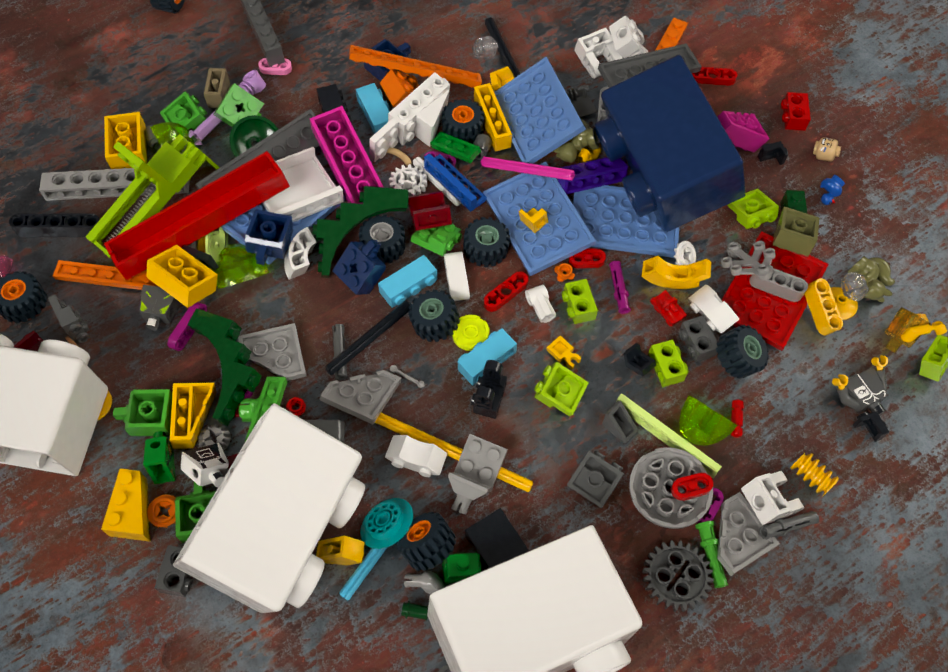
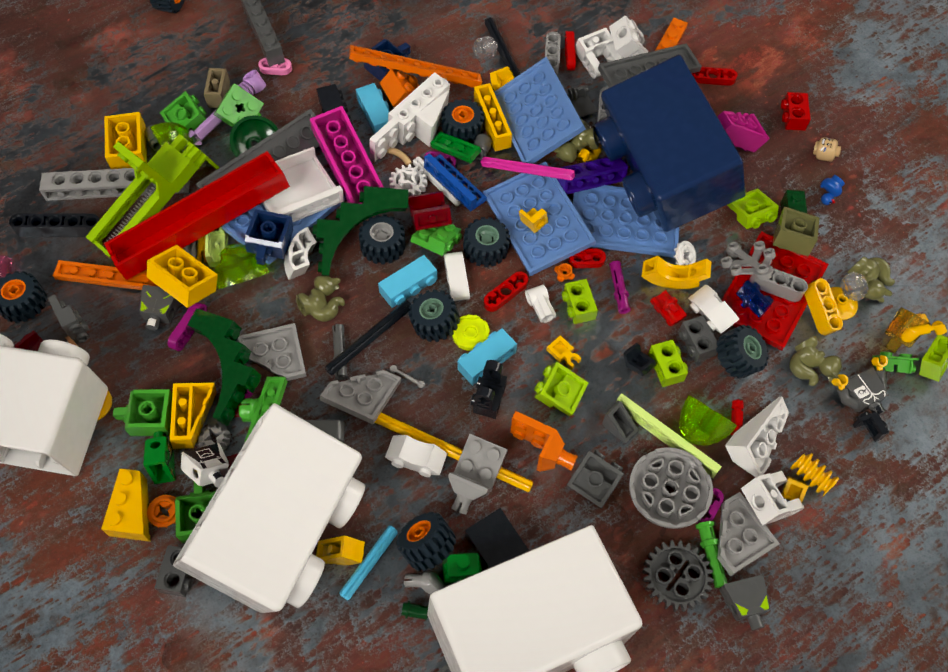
black tile [182,245,219,272] -> none
red plate [286,397,306,416] -> none
dark blue hinge [332,240,386,295] -> none
teal wheel [360,498,413,549] -> none
red plate [671,473,713,501] -> none
black bracket [757,141,788,165] -> none
dark grey pin [760,510,819,540] -> none
none -> olive animal [296,276,345,322]
none -> orange plate [510,411,578,472]
none -> light grey beam [544,31,561,76]
none -> red beam [565,31,576,71]
none -> dark grey torso [719,574,770,631]
none -> white wedge [725,397,789,477]
none -> clear blue hips [736,280,773,318]
none -> yellow slope [781,476,809,503]
none -> olive animal [789,336,842,386]
none -> bright green hinge [873,352,919,374]

